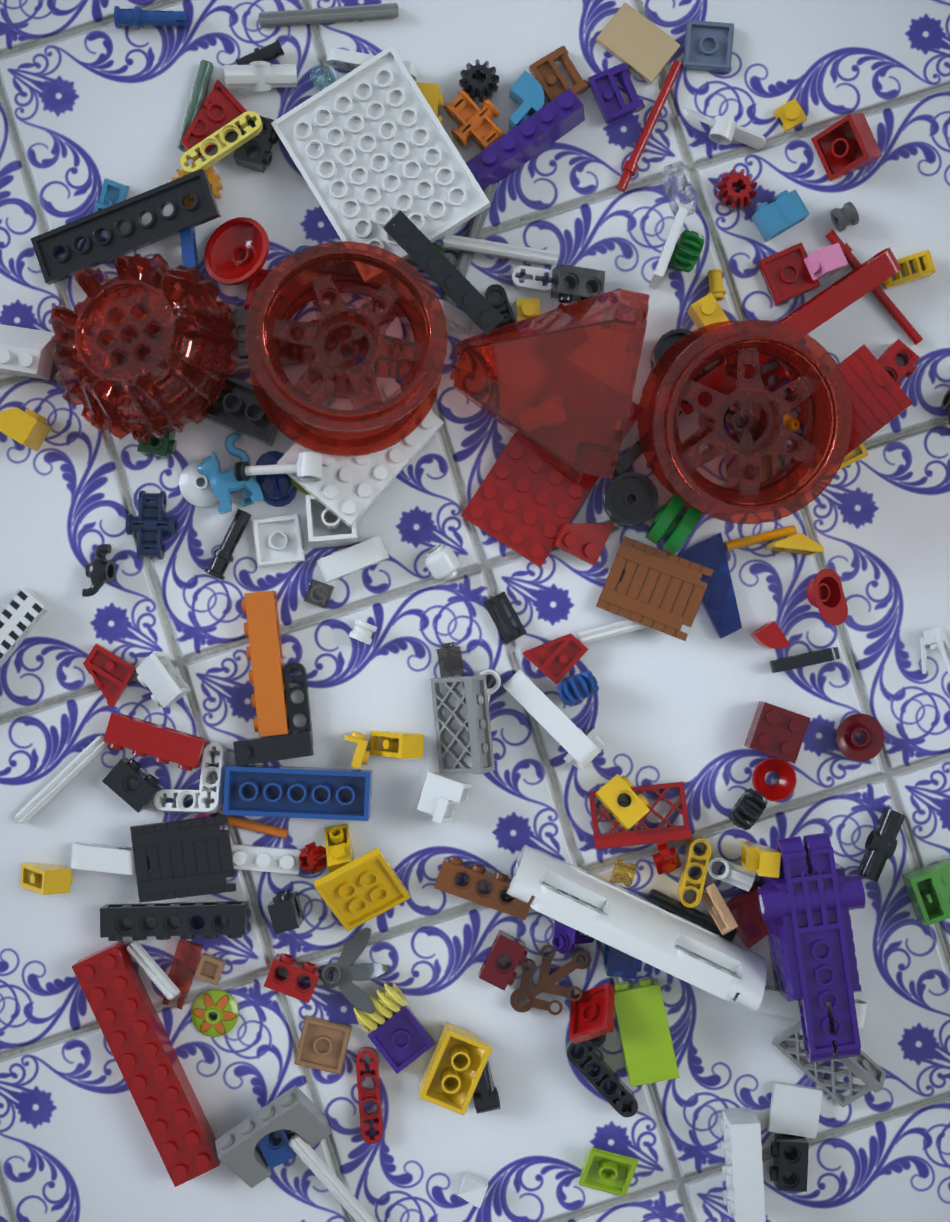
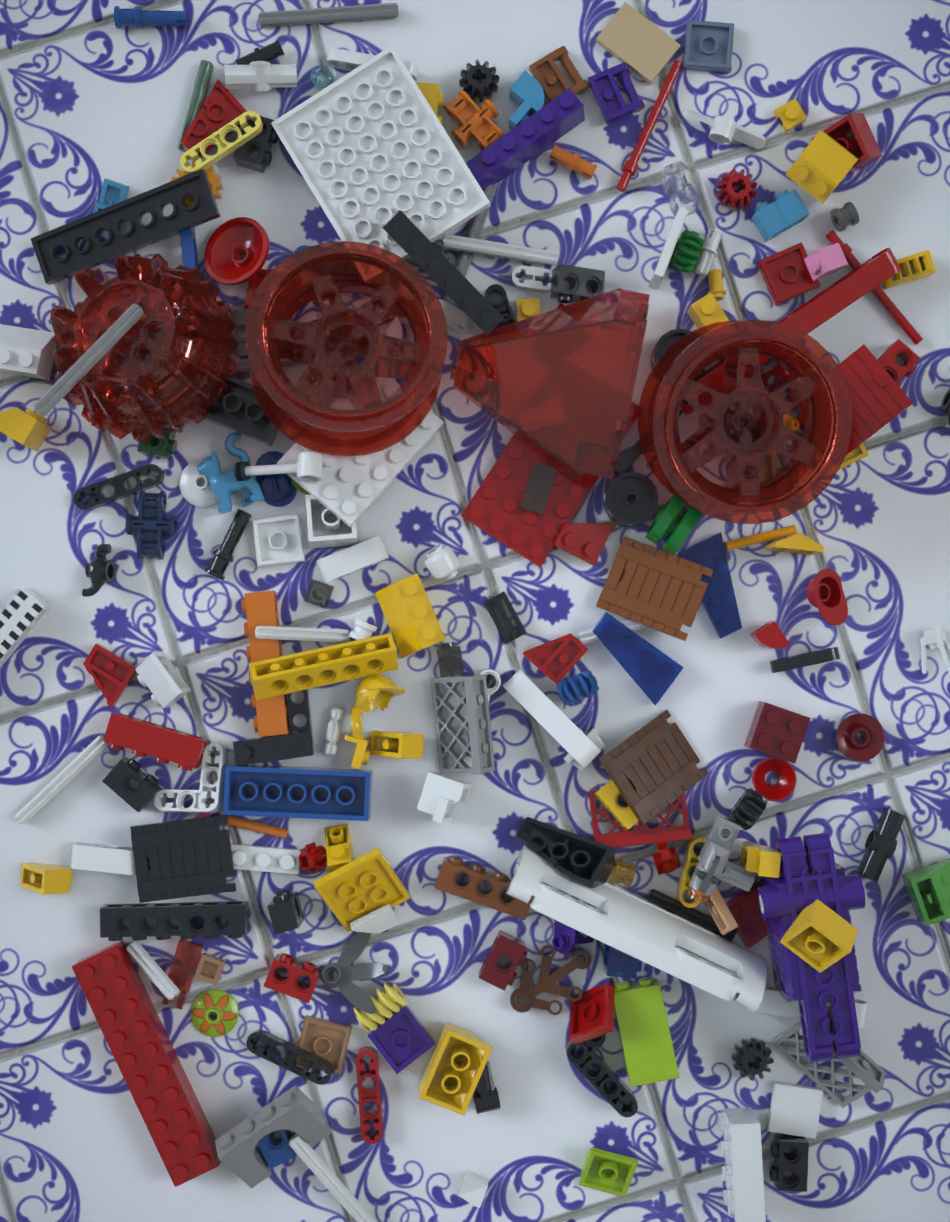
none -> light grey axle [33,303,144,416]
none -> black beam [74,464,165,510]
none -> black beam [246,1030,335,1085]
none -> yellow brick [248,633,398,701]
none -> white axle [255,626,349,643]
none -> white axle [323,708,344,755]
none -> yellow piece [350,674,405,736]
none -> white tile [350,903,400,934]
none -> yellow slope [375,573,446,658]
none -> black wedge [516,817,616,889]
none -> clear smoke tile [521,462,557,515]
none -> orange pin [548,144,598,180]
none -> clear blue wing [592,612,684,706]
none -> reddish brown door [599,710,709,825]
none -> light grey plate [687,815,741,903]
none -> white axle [694,228,723,276]
none -> black gear [731,1037,774,1081]
none -> yellow slope [780,899,858,973]
none -> yellow slope [785,130,858,204]

